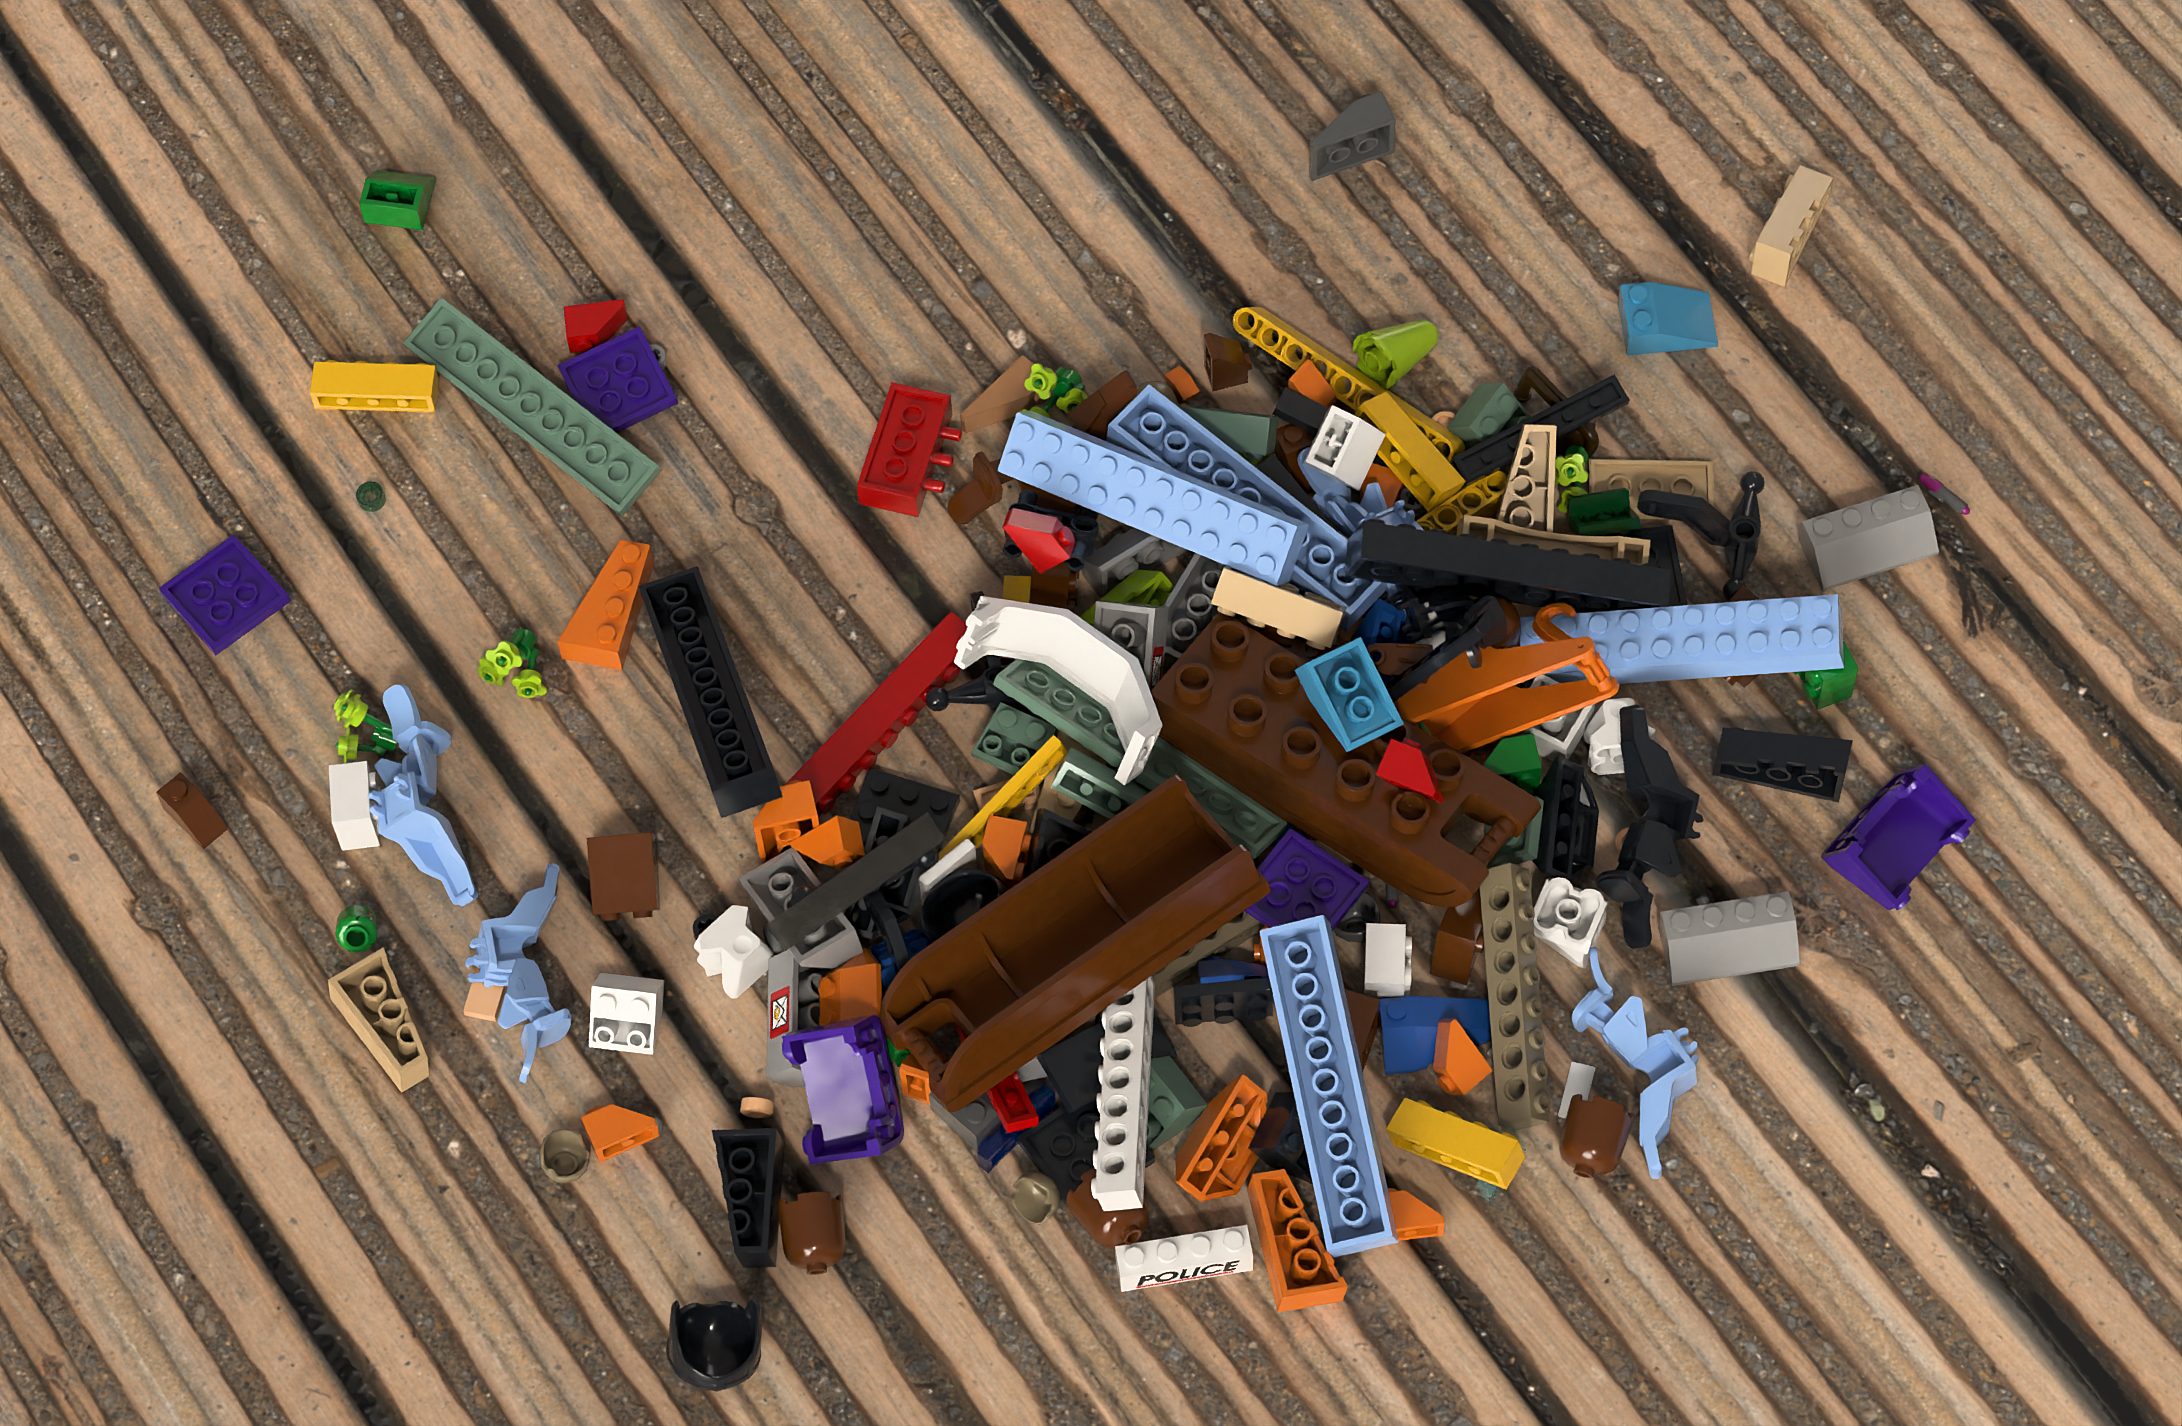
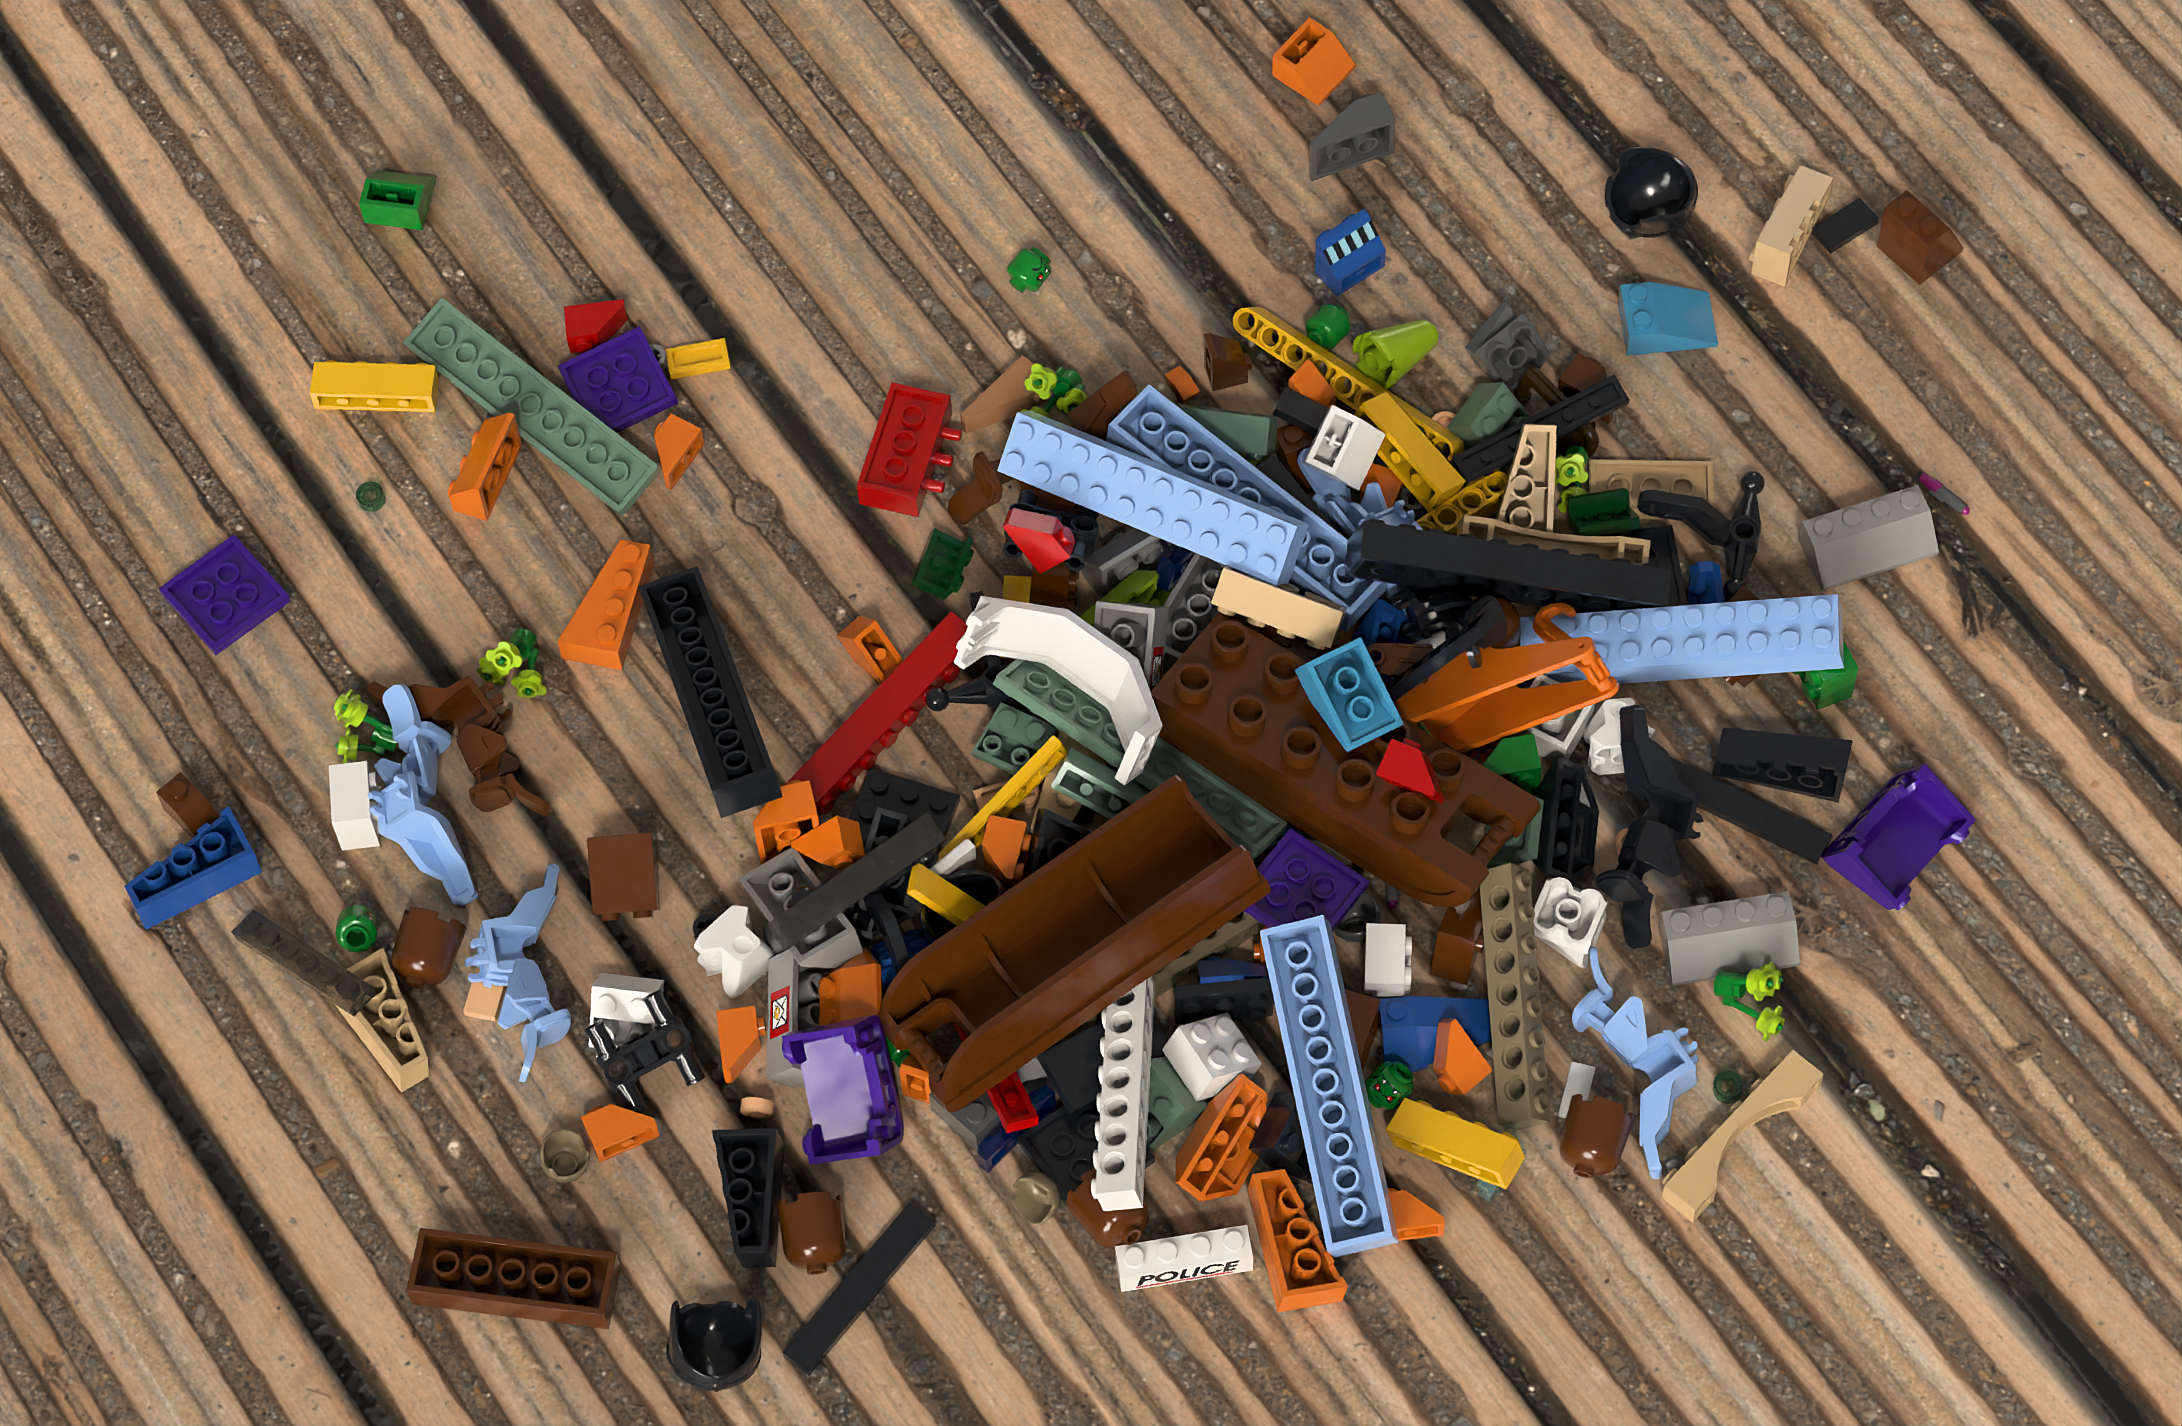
none -> blue wedge [124,806,262,929]
none -> clear smoke plate [231,909,377,1016]
none -> reddish brown piece [367,675,552,817]
none -> reddish brown cylinder [391,907,467,989]
none -> reddish brown brick [406,1228,621,1329]
none -> orange slope [448,413,523,521]
none -> black piece [585,990,706,1113]
none -> orange slope [654,413,705,490]
none -> yellow tile [665,338,731,380]
none -> orange slope [716,1006,766,1083]
none -> black tile [782,1203,936,1376]
none -> orange slope [836,616,903,685]
none -> yellow tile [907,863,985,926]
none -> dark green bracket [911,528,974,600]
none -> green head [1007,247,1051,293]
none -> clear blue plate [1156,547,1195,591]
none -> white brick [1162,1013,1262,1102]
none -> orange slope [1272,17,1356,106]
none -> green head [1305,304,1351,349]
none -> blue slope [1315,209,1386,297]
none -> green head [1365,1061,1414,1110]
none -> dark grey piece [1465,300,1550,390]
none -> reddish brown slope [1558,353,1613,424]
none -> black piece [1604,147,1698,240]
none -> tan arch [1662,1050,1824,1223]
none -> black tile [1670,757,1832,865]
none -> blue rock [1688,561,1725,605]
none -> clear green bush [1713,1071,1743,1104]
none -> plant [1714,962,1785,1042]
none -> black tile [1812,198,1879,254]
none -> reddish brown slope [1877,190,1963,285]

